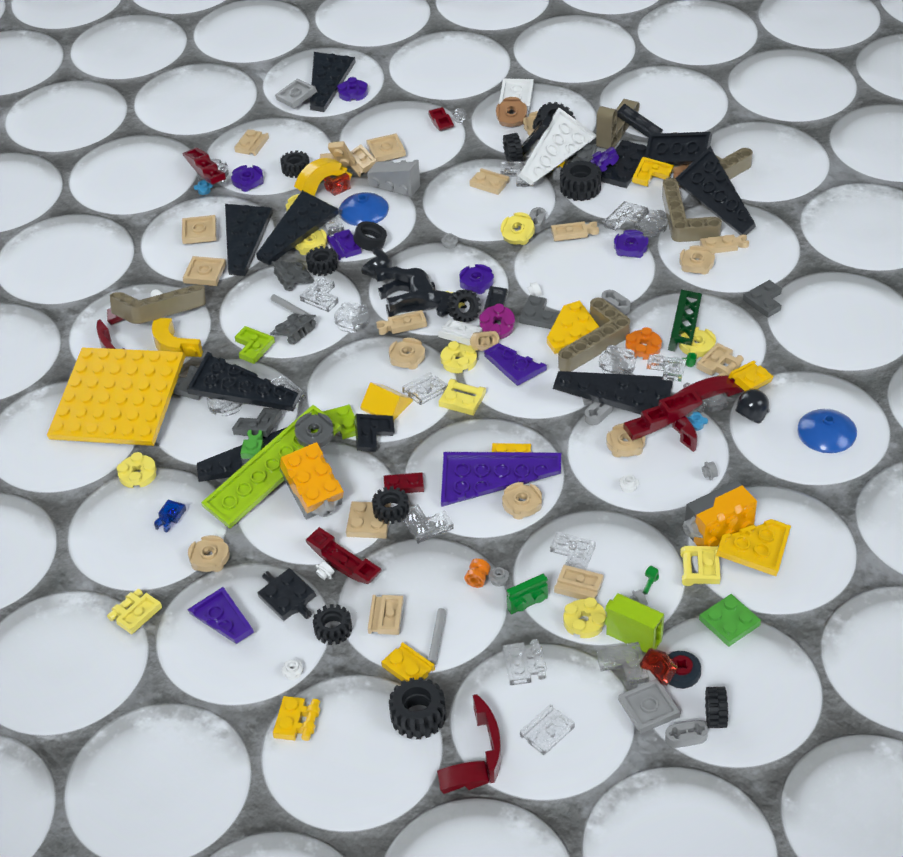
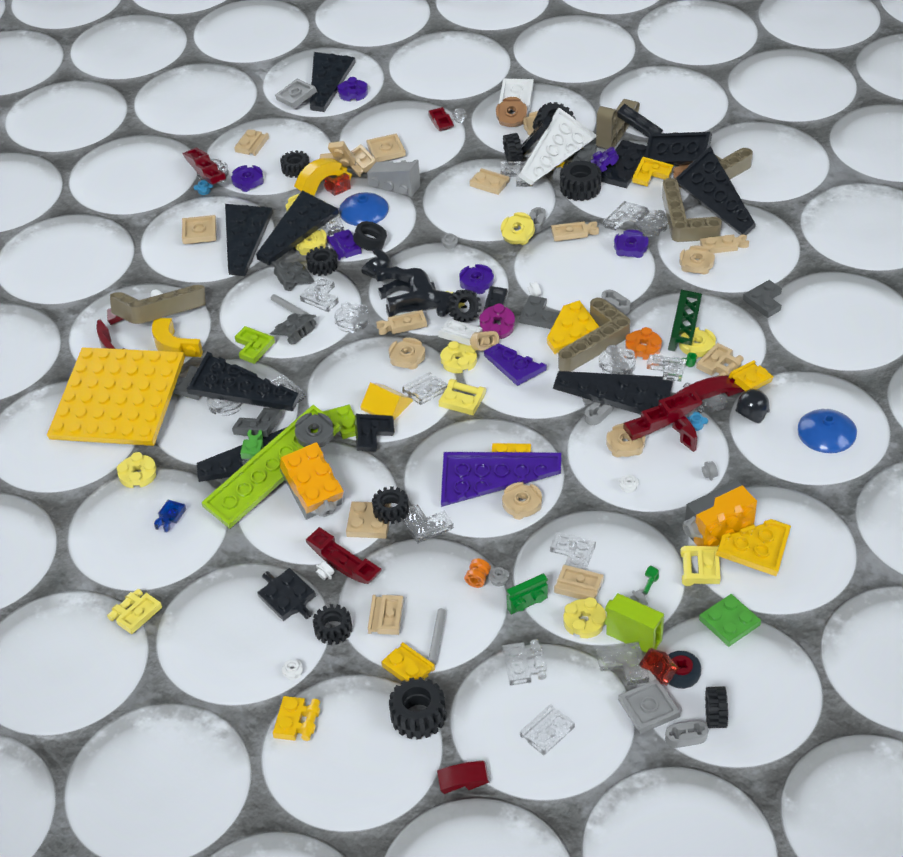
tan plate [183,256,226,286] -> none
dark purple wing [187,587,254,644] -> none
tan plate [188,535,230,572] -> none
dark red plate [383,472,424,494] -> none
dark red slope [473,694,501,783] -> none

